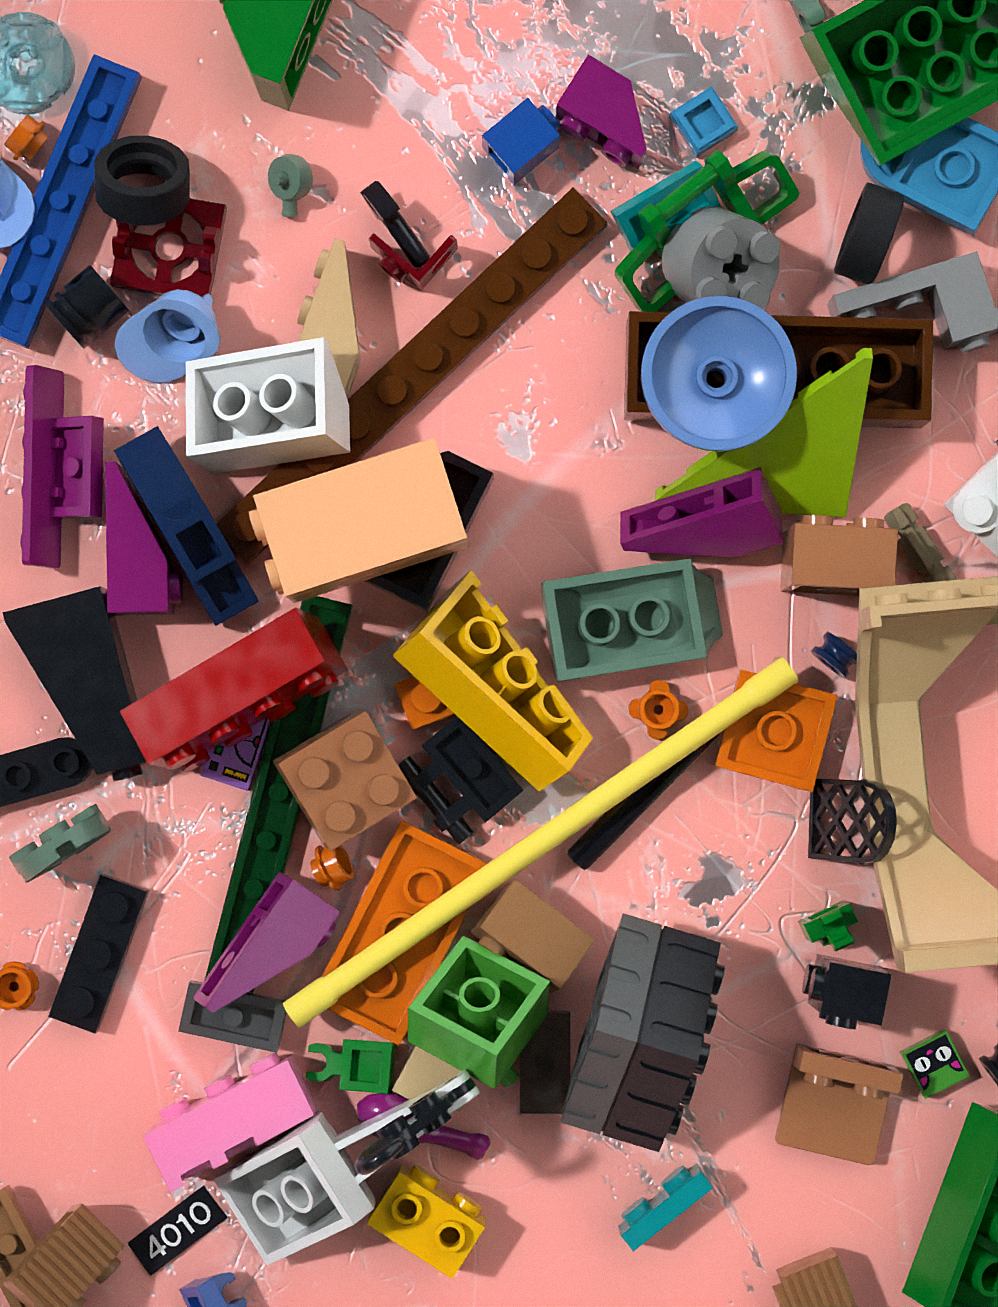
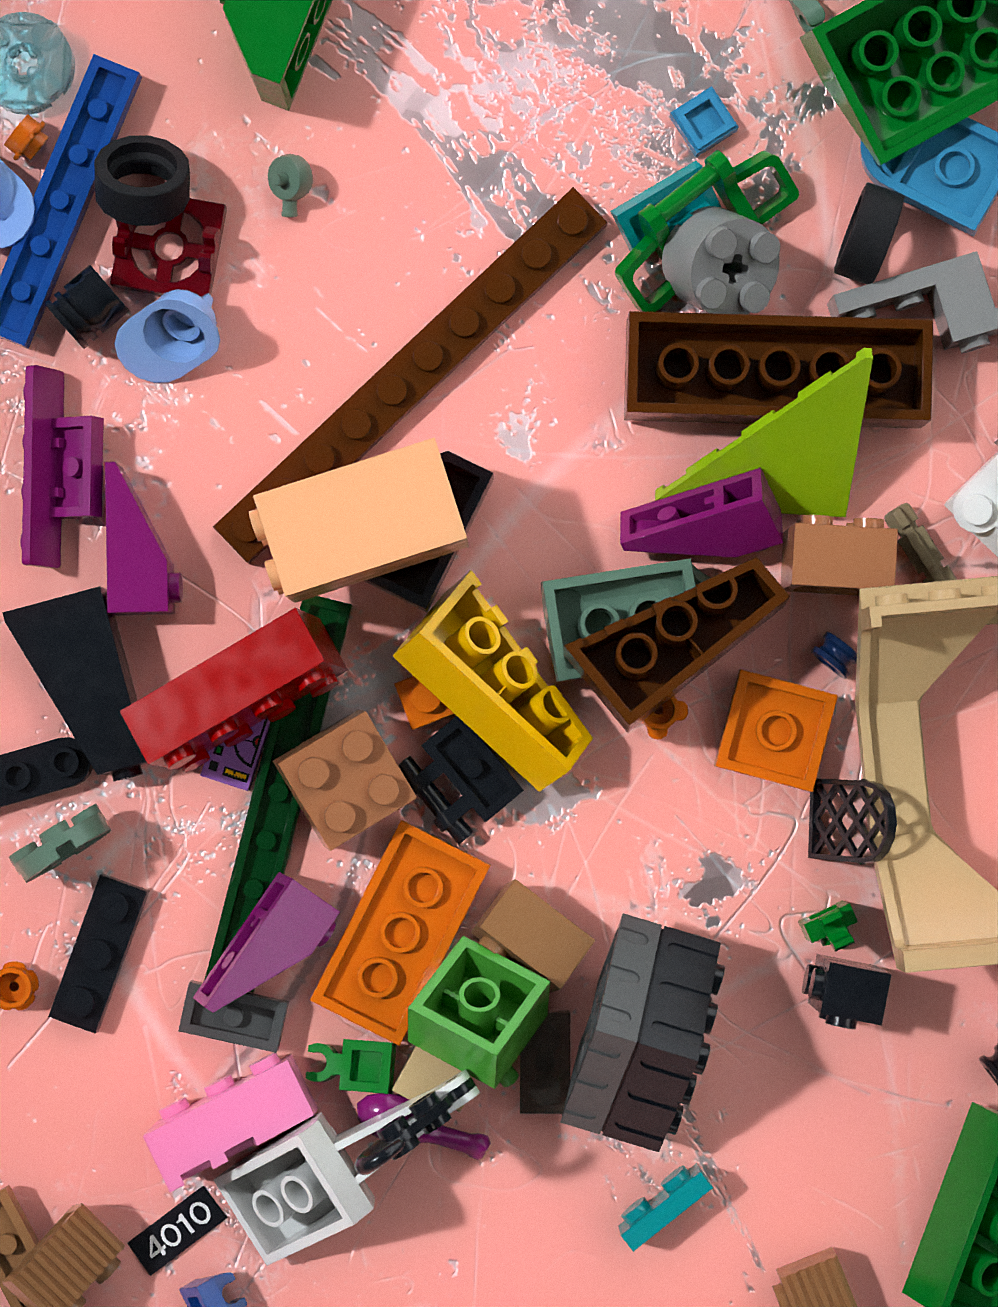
dark blue slope [114,426,259,626] -> none
white slope [186,337,350,474] -> none
light yellow piece [283,656,799,1028] -> none
tan slope [290,238,361,399] -> none
orange plate [310,845,354,891] -> none
black bar [360,181,430,268] -> none
yellow brick [367,1164,486,1279] -> none
dark red bracket [369,233,458,291] -> none
blue brick [482,98,561,185] -> none
magenta slope [555,54,647,169] -> none
black axle [568,733,720,870] -> none
medium blue dish [641,296,797,452] -> none
nougat bracket [775,1044,904,1166] -> none
tile [899,1029,970,1099] -> none
none -> reddish brown wedge [564,557,790,733]

